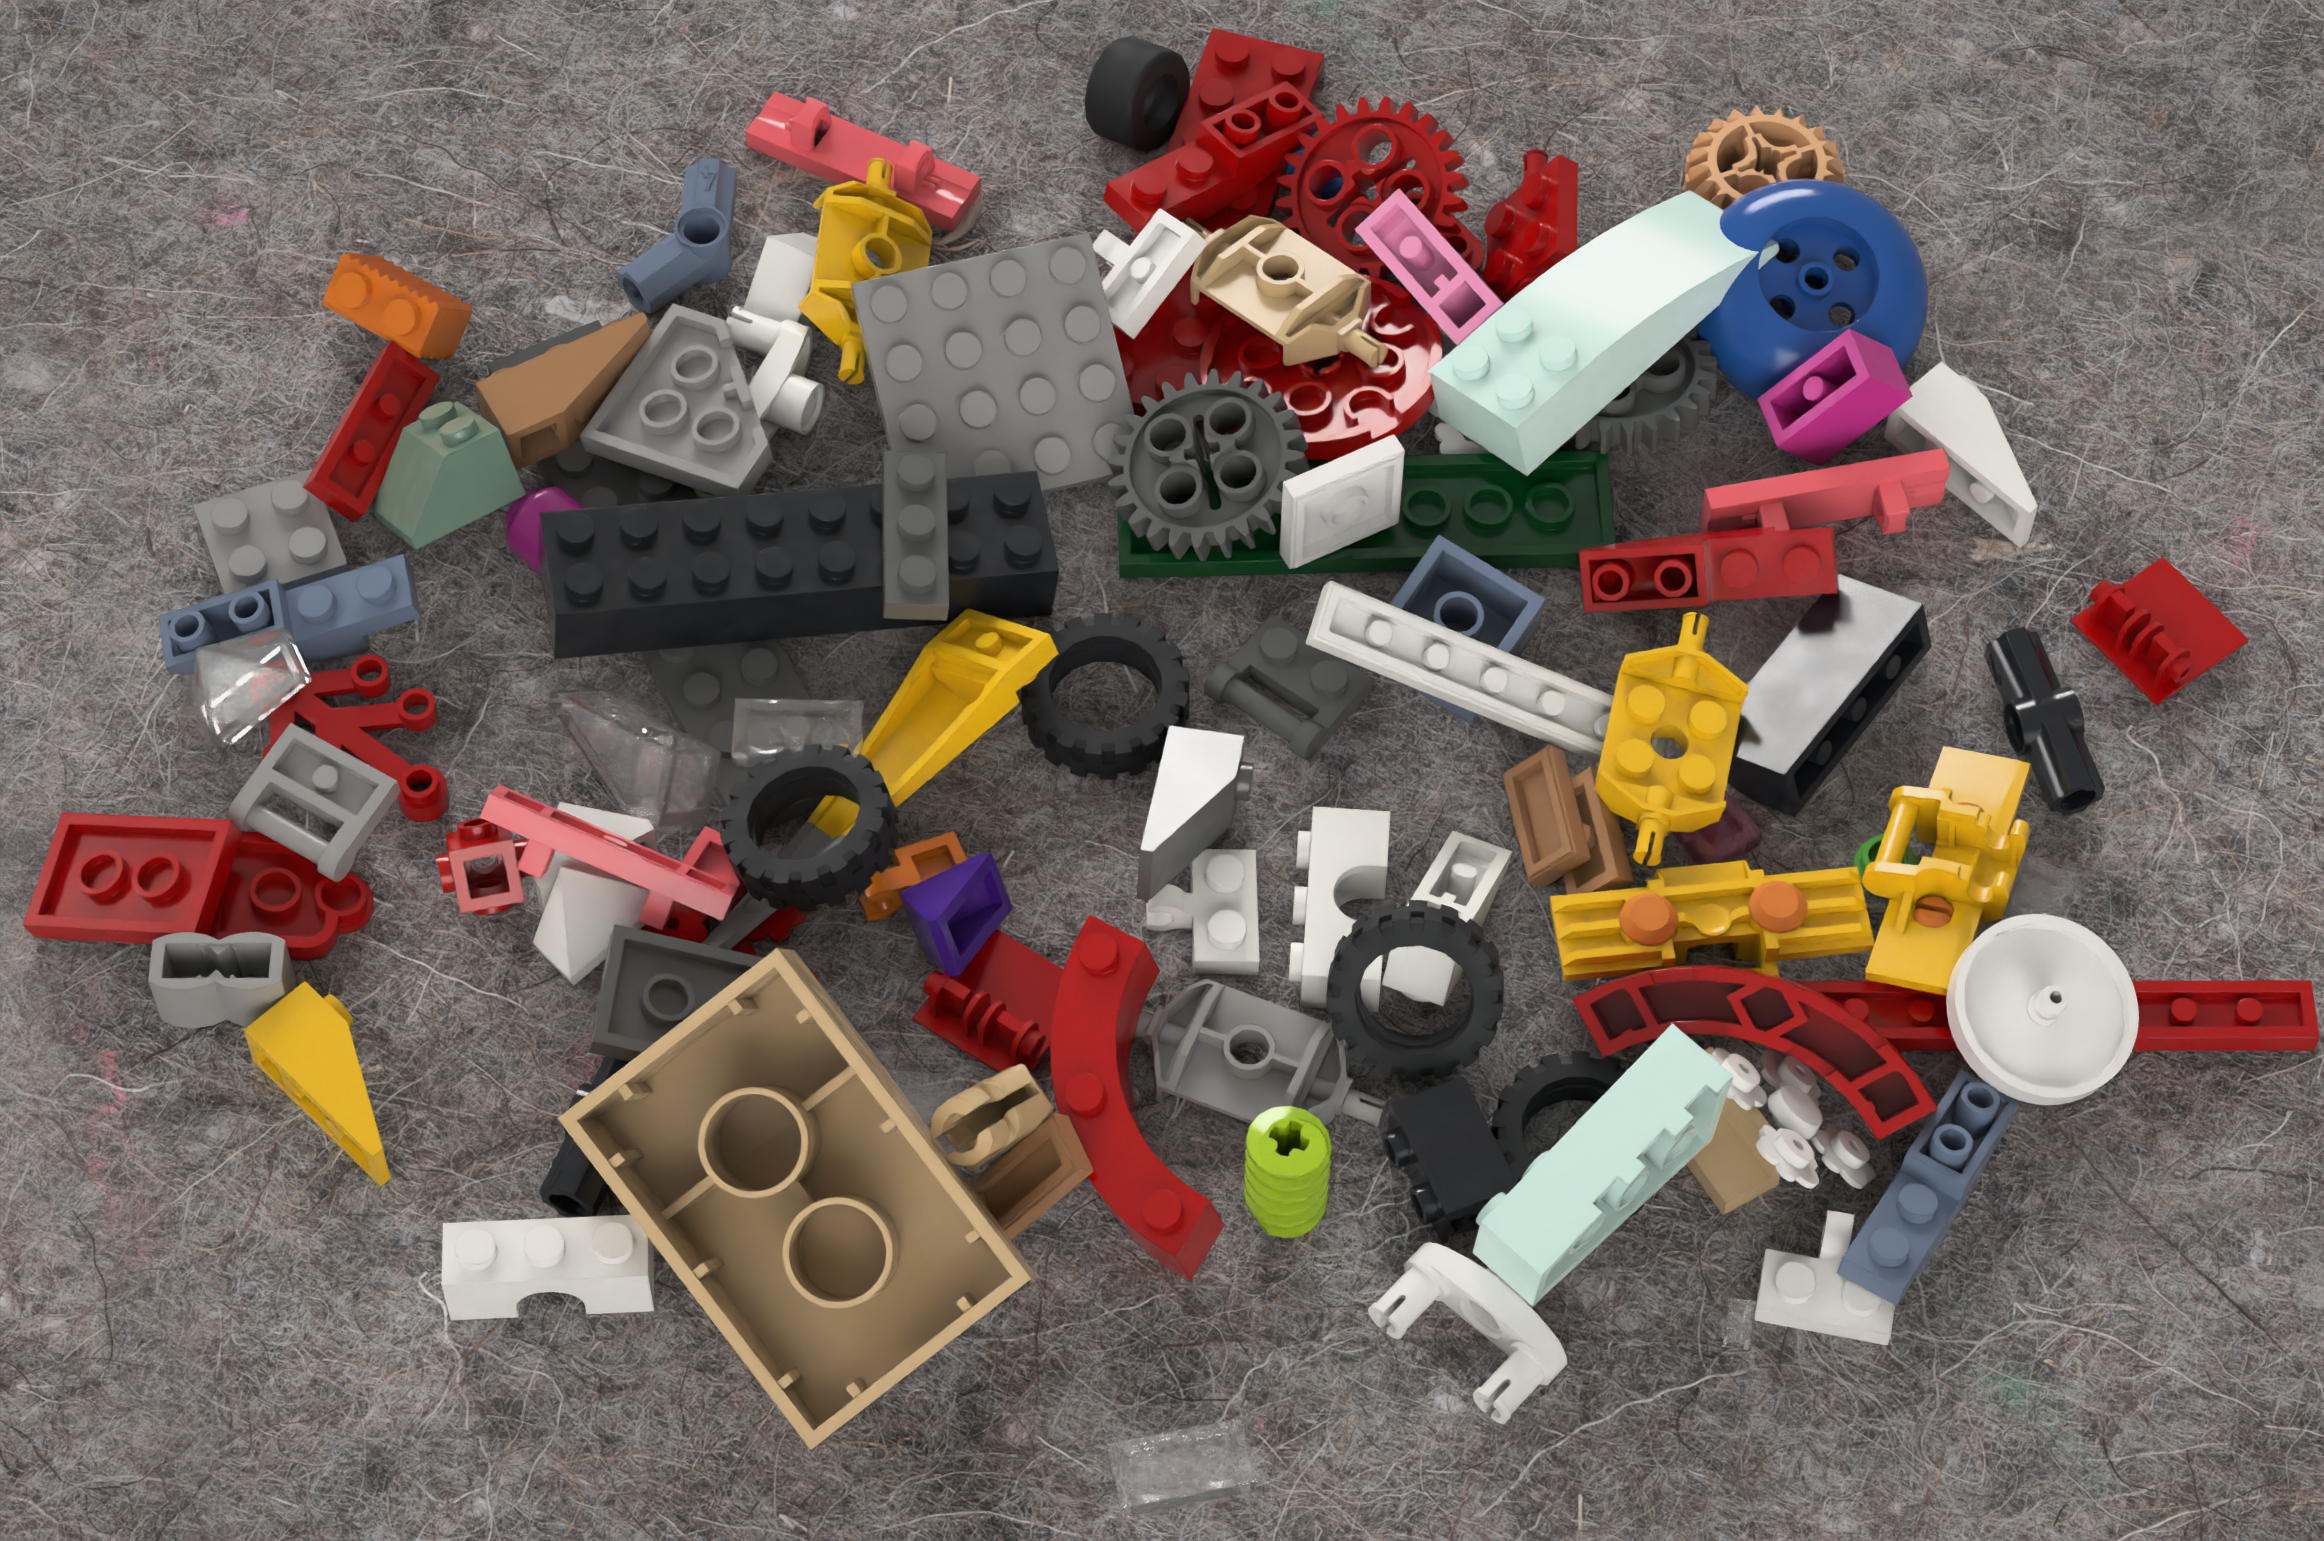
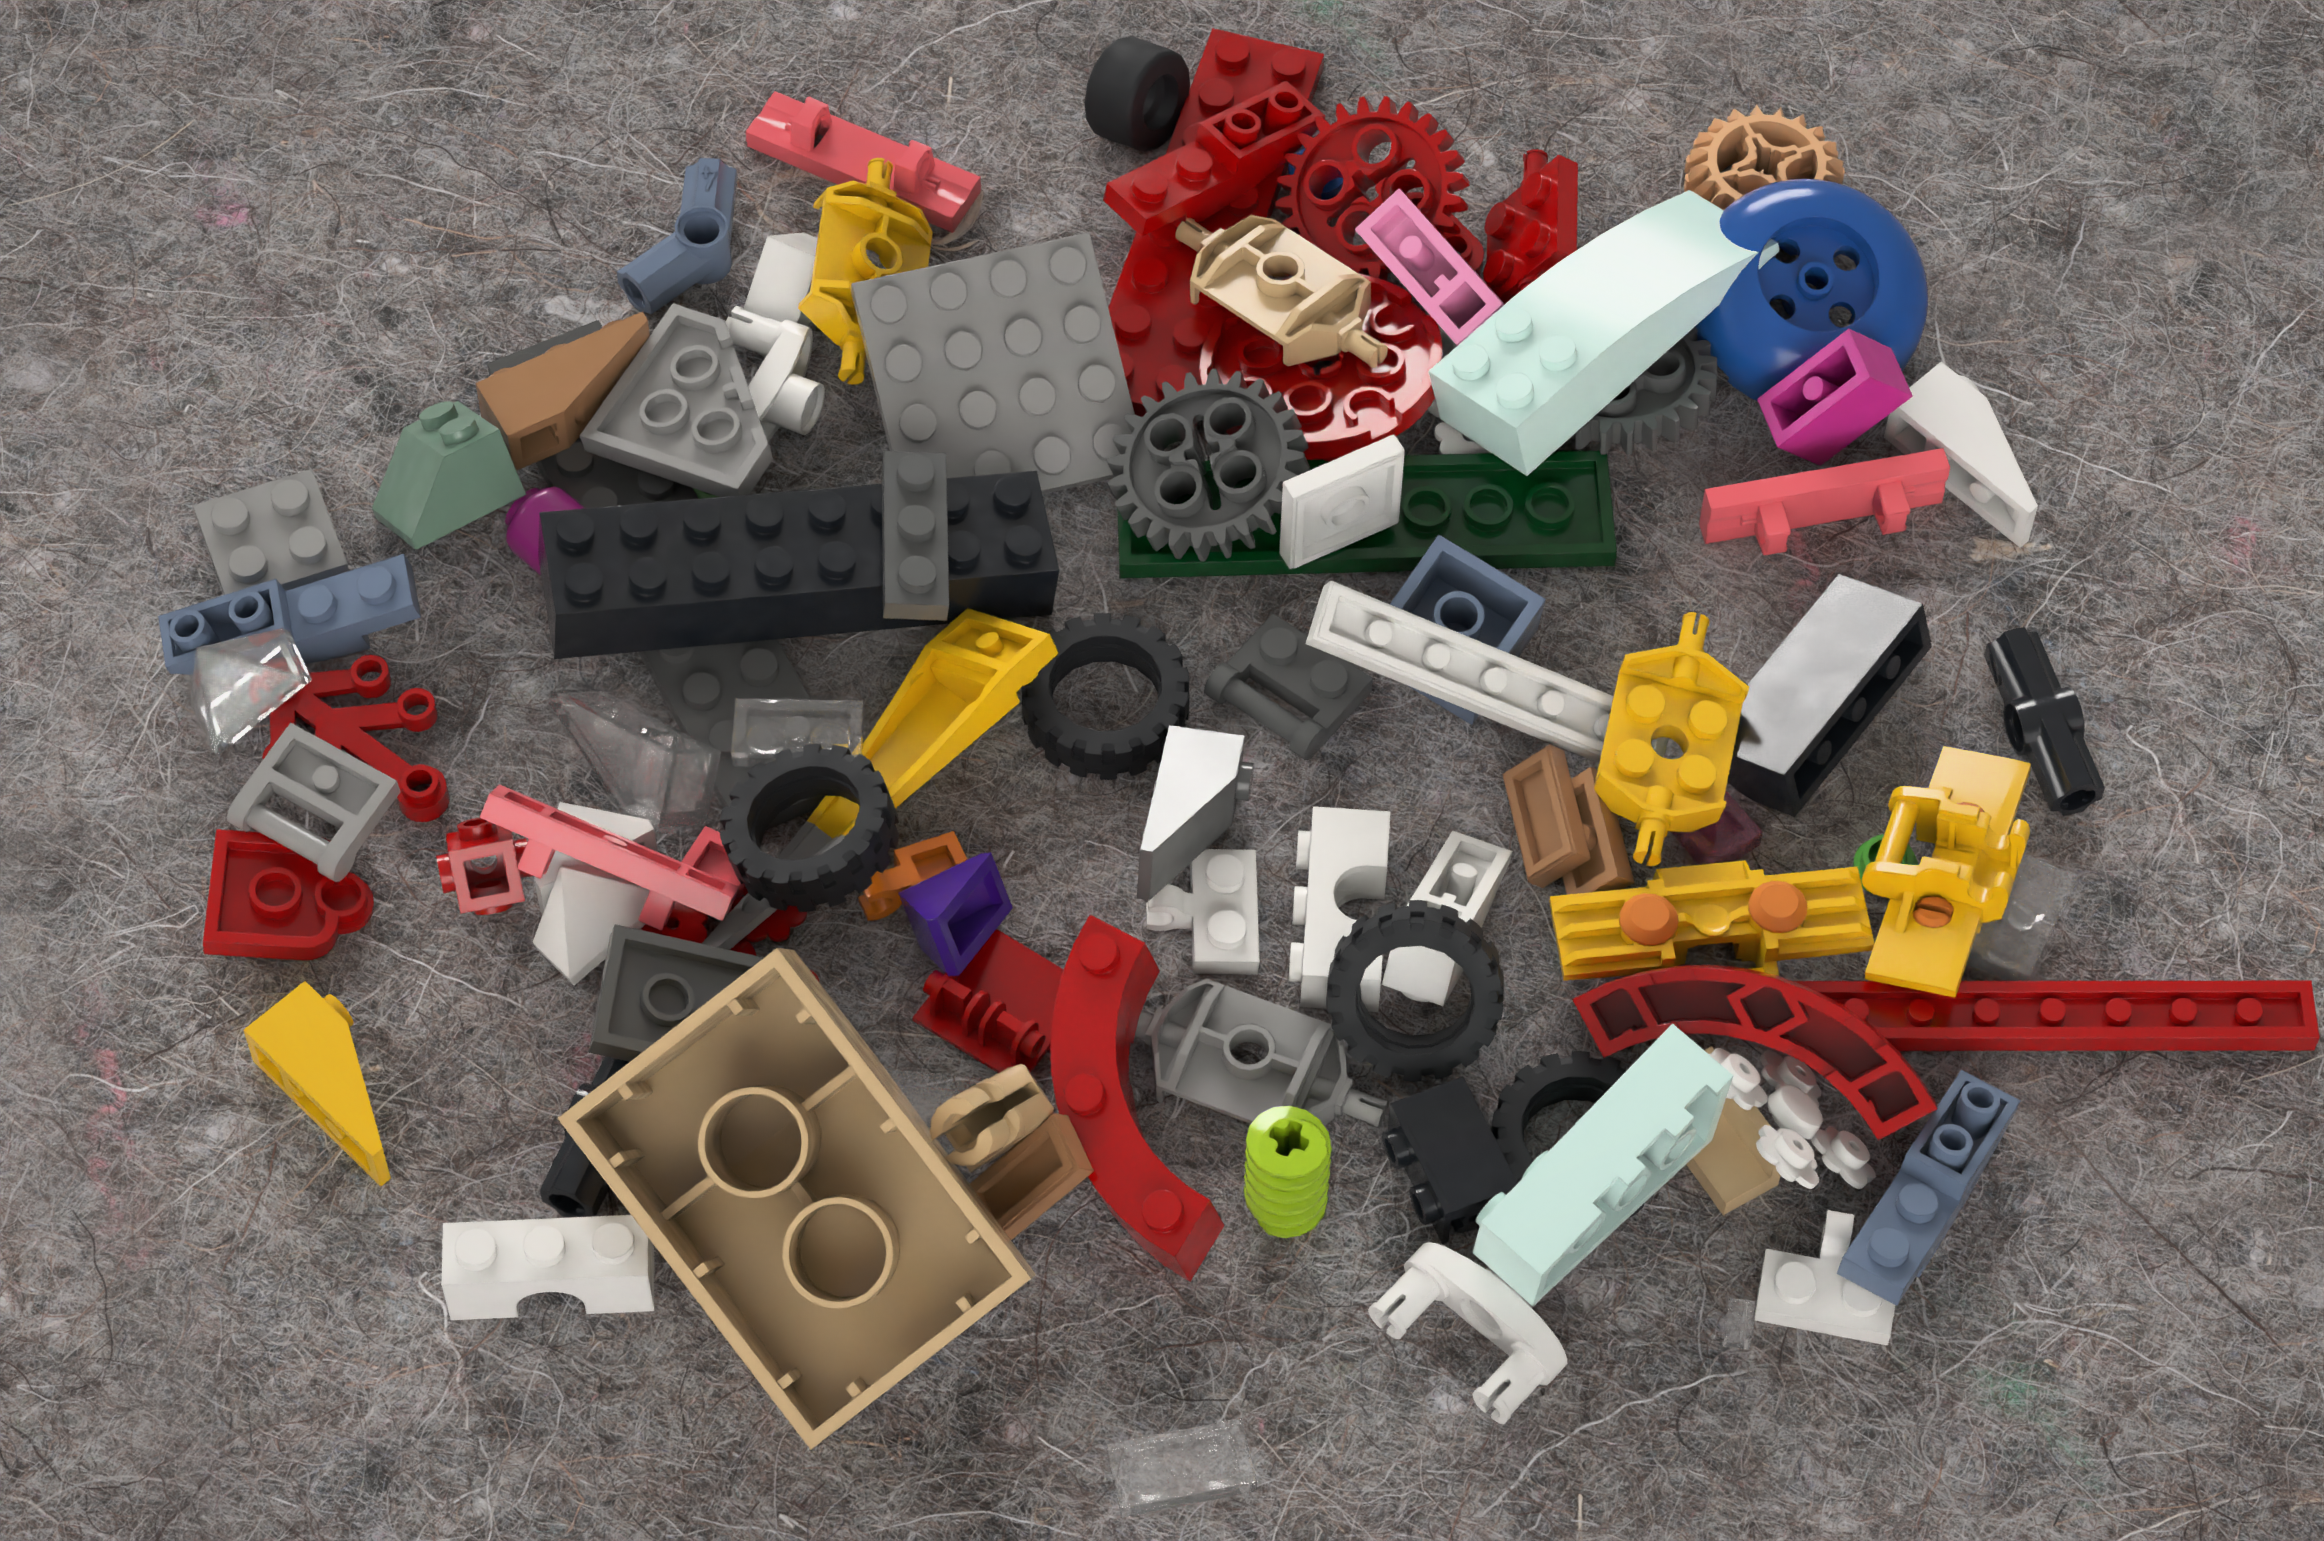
red plate [23,812,243,944] -> none
light grey brick [148,932,296,1028] -> none
red plate [303,341,441,523] -> none
orange brick [322,253,473,360] -> none
white plate [1093,208,1208,339] -> none
red slope [1579,527,1839,613] -> none
white piece [1946,914,2139,1105] -> none
red hinge [2071,557,2249,706] -> none

